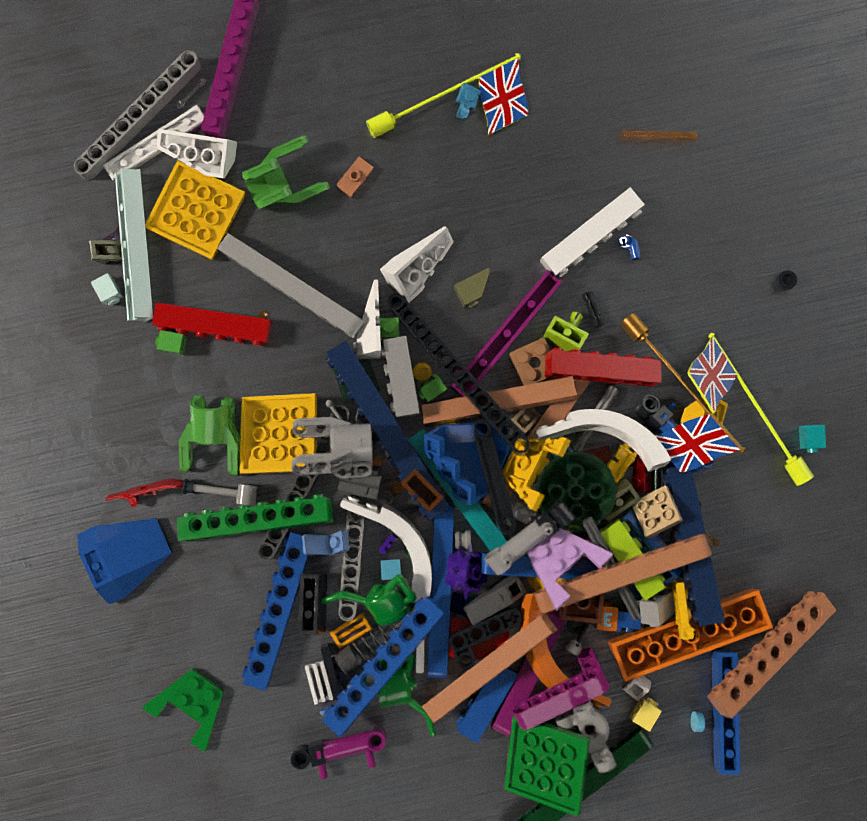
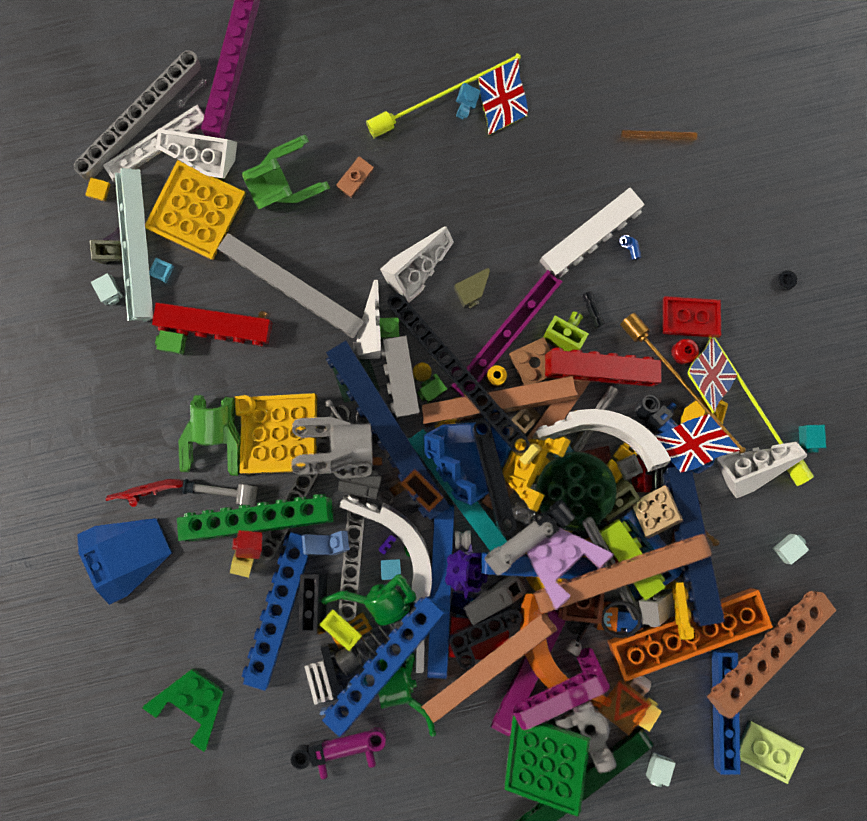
blue brick [455,667,518,743] -> none
medium azure tile [691,711,705,732] -> none
none -> yellow tile [85,178,111,202]
none -> medium azure tile [149,258,174,283]
none -> light yellow brick [230,550,254,578]
none -> red brick [232,530,263,559]
none -> yellow tile [235,395,256,416]
none -> neon yellow tile [319,609,362,651]
none -> yellow head [486,366,507,388]
none -> light yellow tile [519,444,542,465]
none -> clear orange piece [597,678,652,735]
none -> black piece [601,601,641,638]
none -> flat silver tile [616,454,643,480]
none -> light aqua brick [646,752,675,787]
none -> red tile [663,296,721,338]
none -> red head [671,339,699,365]
none -> white wedge [716,442,807,498]
none -> yellowish green tile [740,720,804,784]
none -> light aqua brick [773,534,809,565]

